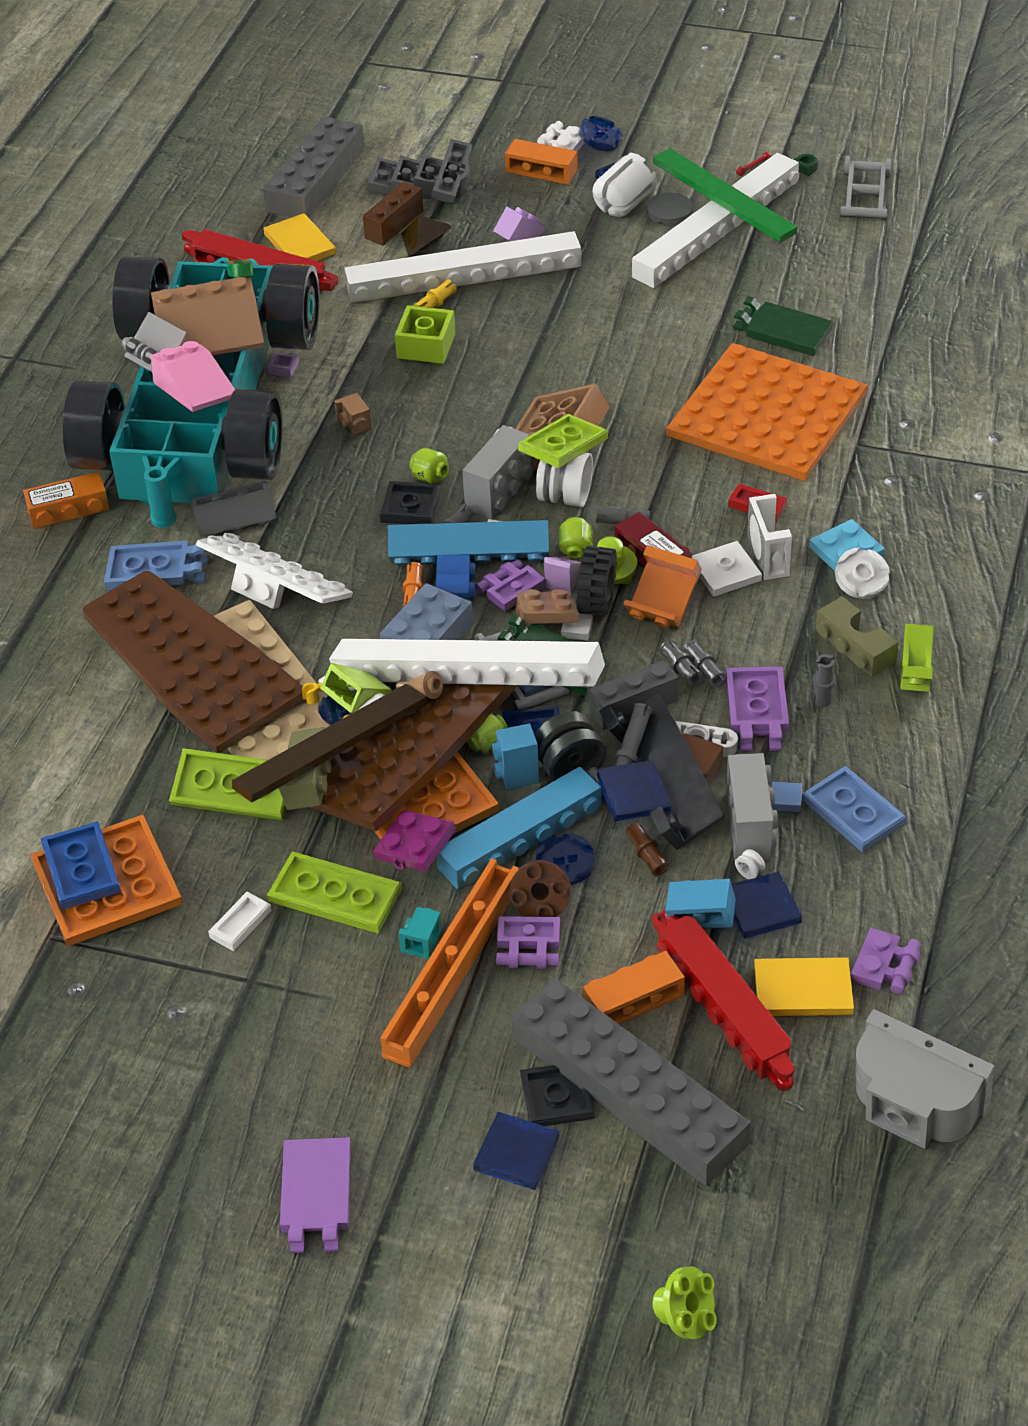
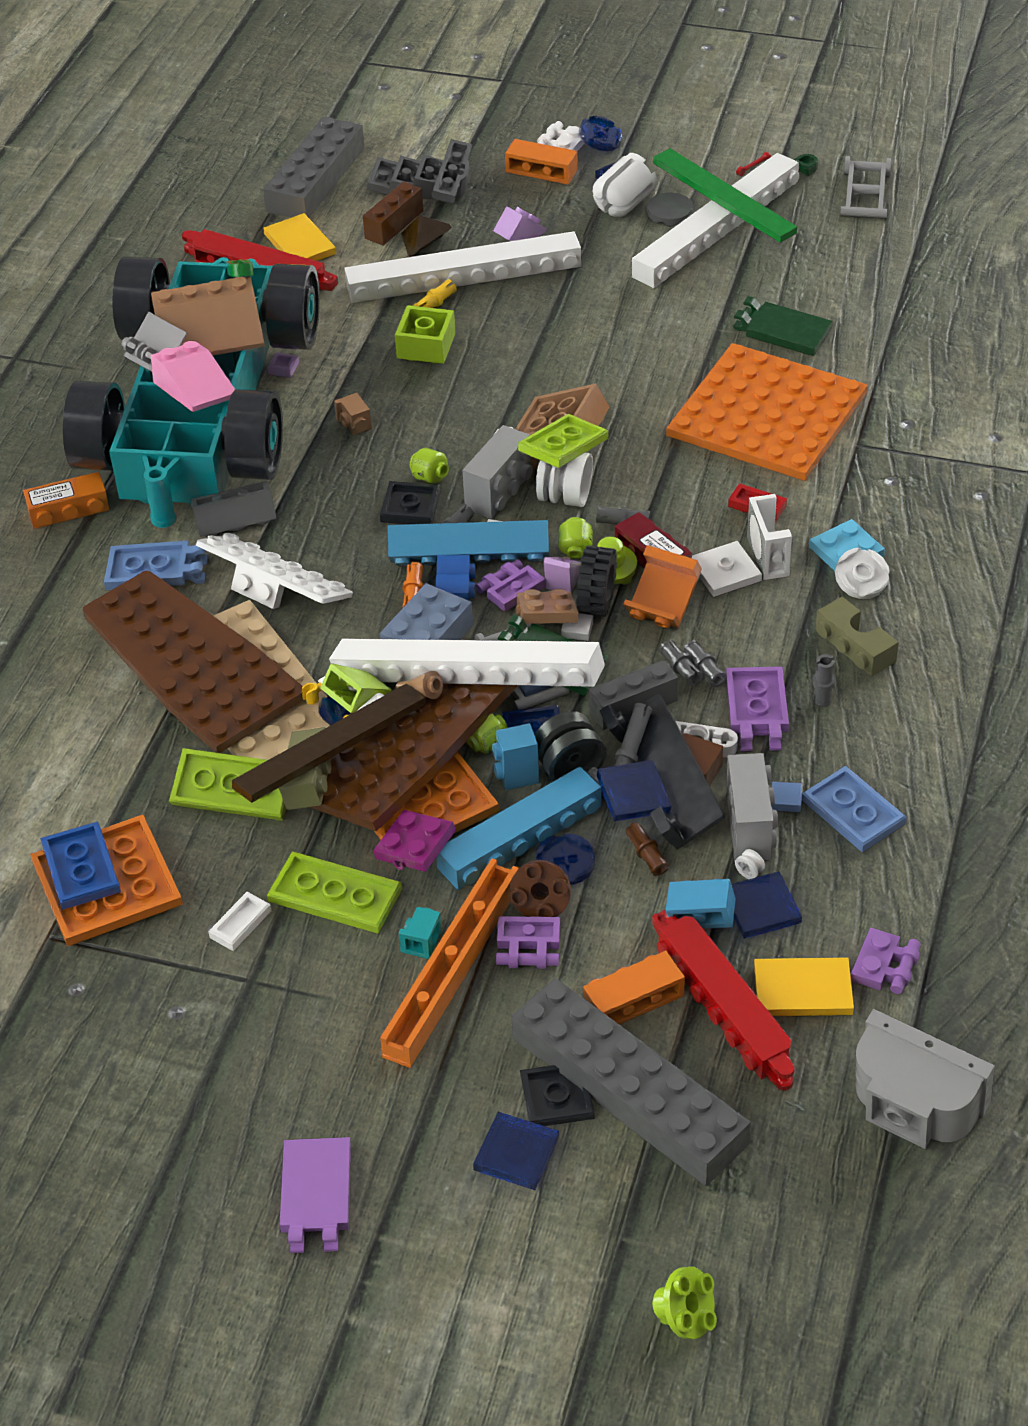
lime arch [900,624,934,692] -> none

